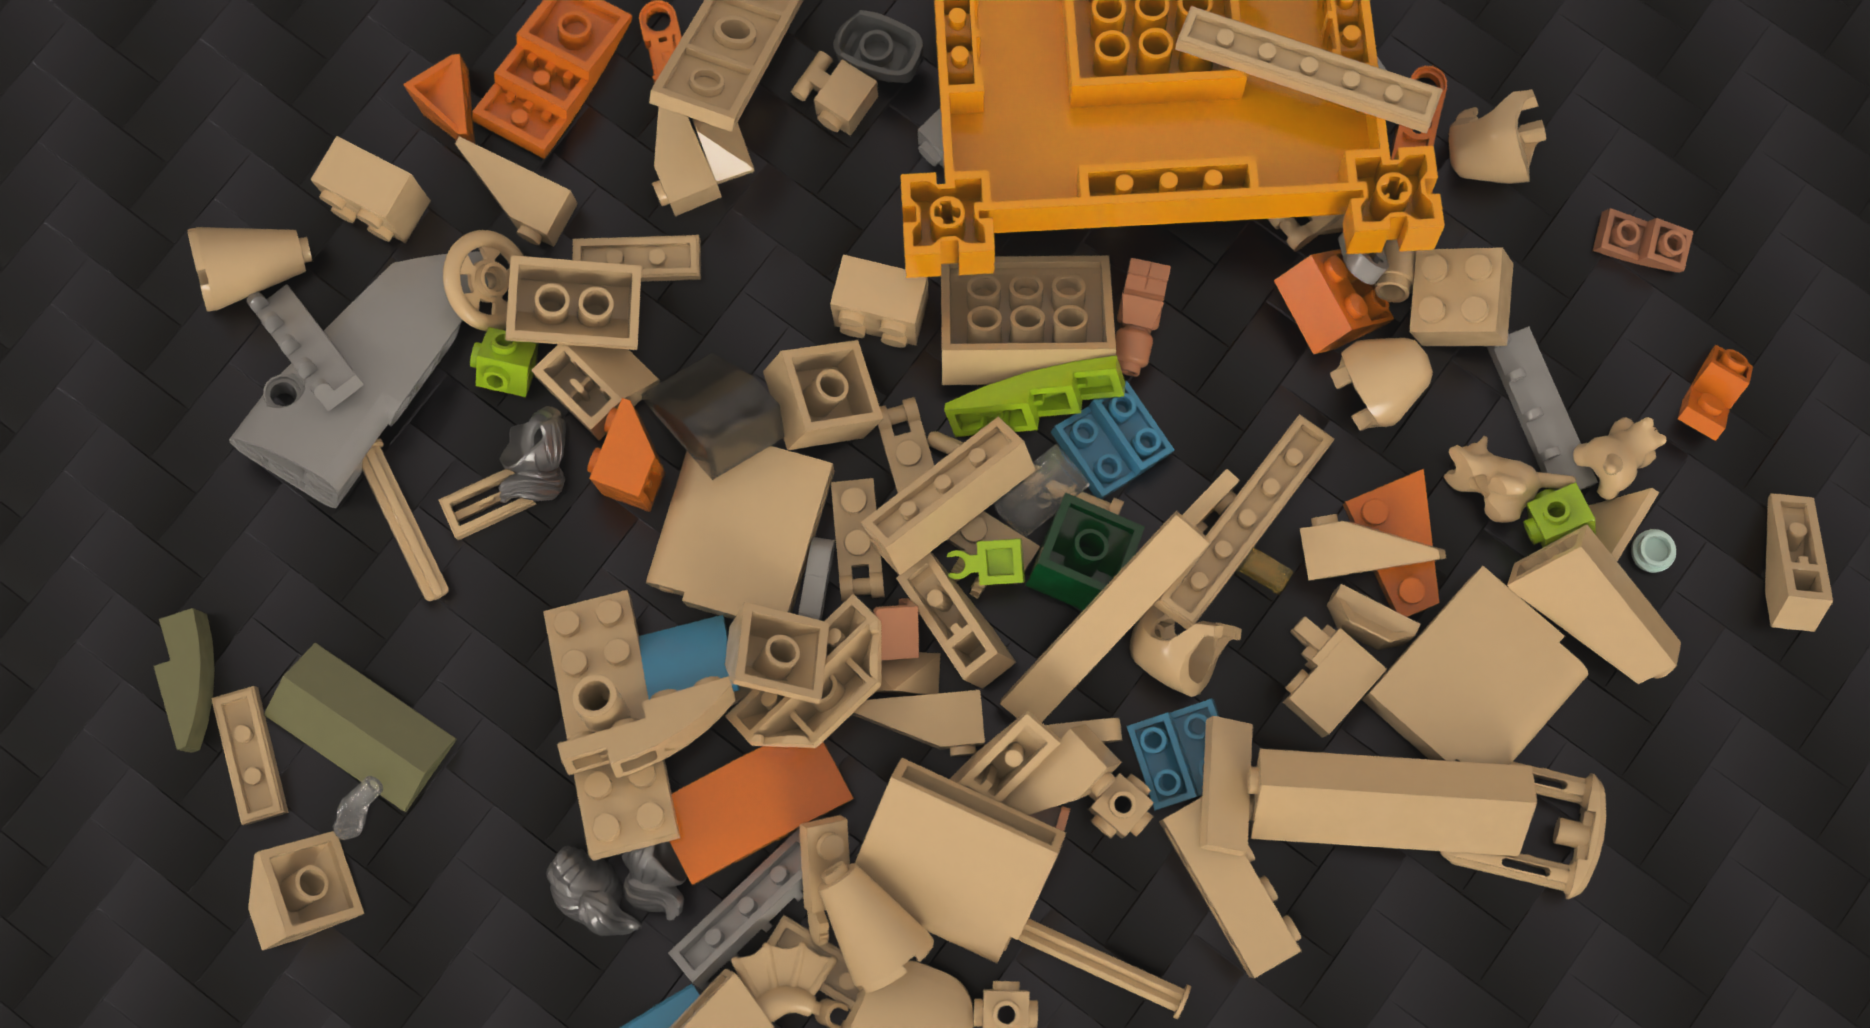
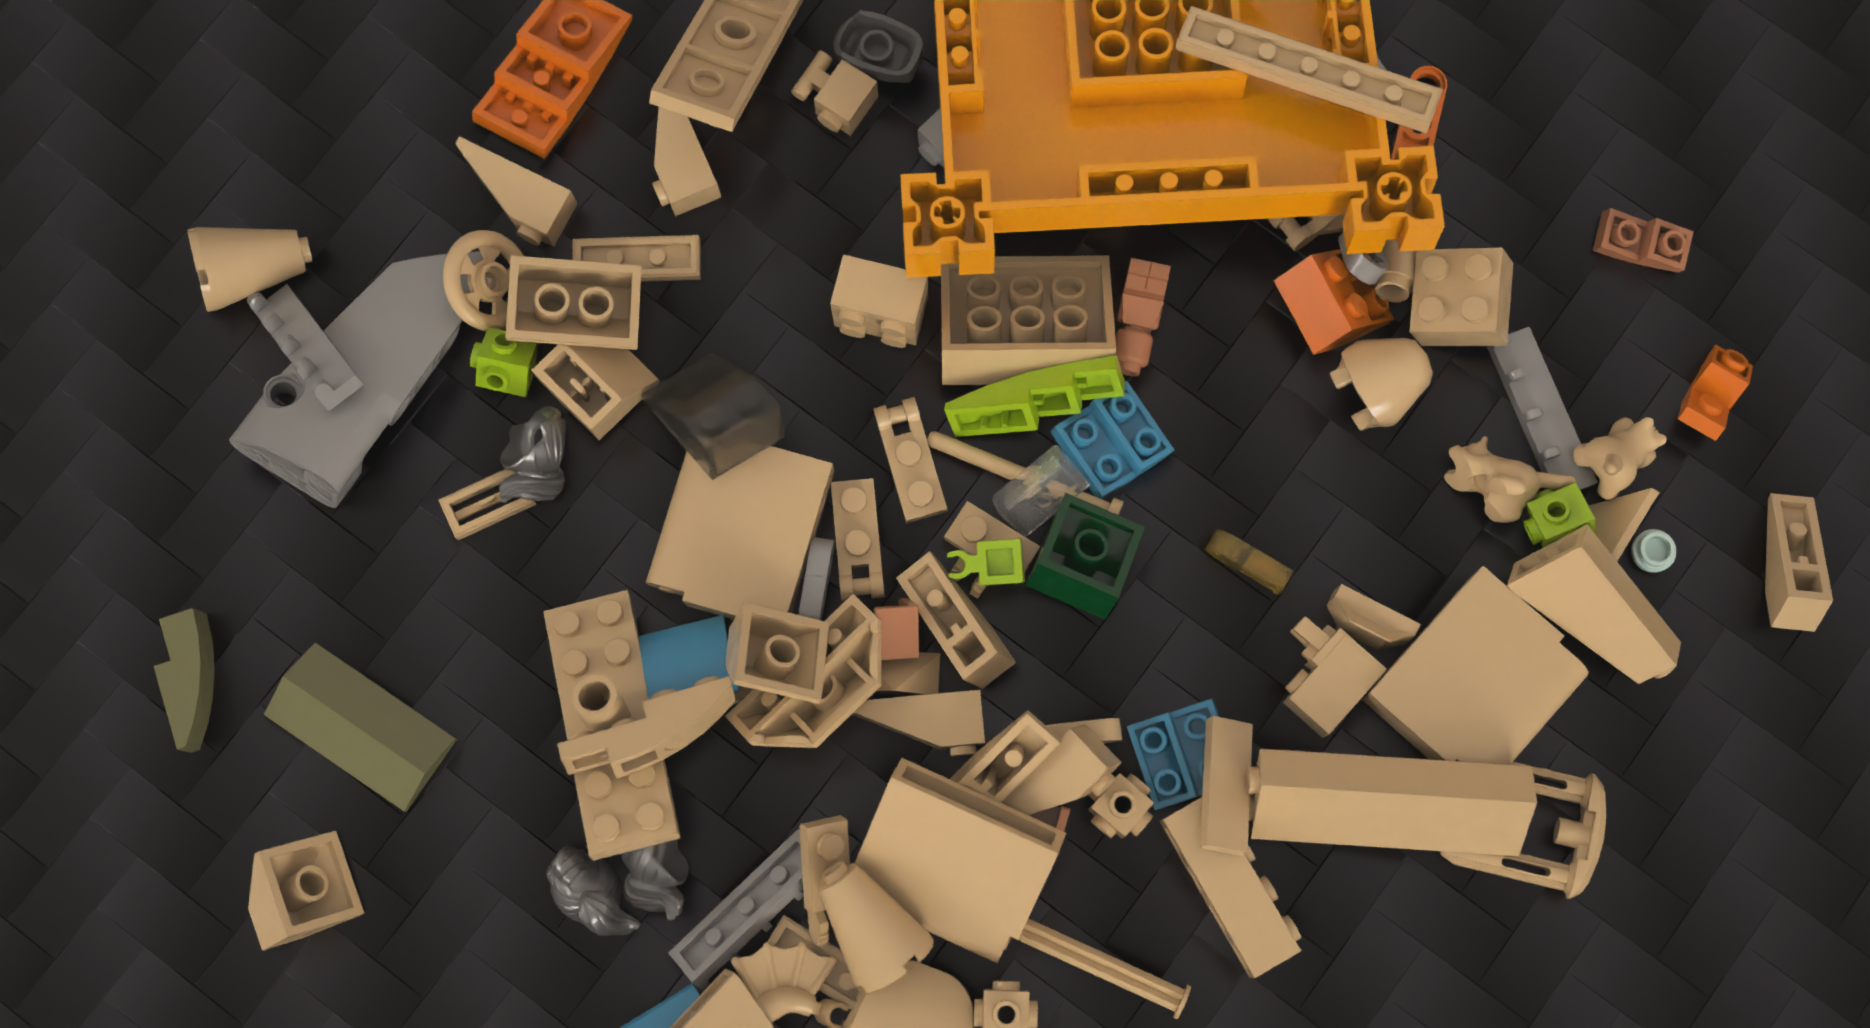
tan tile [211,686,289,825] -> none
tan brick [311,136,430,243] -> none
clear arm [333,776,383,840] -> none
tan axle [362,439,449,601] -> none
orange slope [403,54,475,144] -> none
orange slope [587,398,666,512] -> none
orange piece [639,0,682,83] -> none
orange slope [669,741,854,884] -> none
tan slope [692,118,755,184] -> none
tan brick [763,340,883,451] -> none
tan brick [861,416,1036,575] -> none
tan tile [1000,511,1210,722] -> none
tan piece [1130,604,1242,697] -> none
tan tile [1153,414,1334,630] -> none
tan plate [1182,469,1240,533] -> none
tan slope [1300,514,1446,580] -> none
orange wing [1343,469,1440,618] -> none
tan piece [1449,89,1546,184] -> none

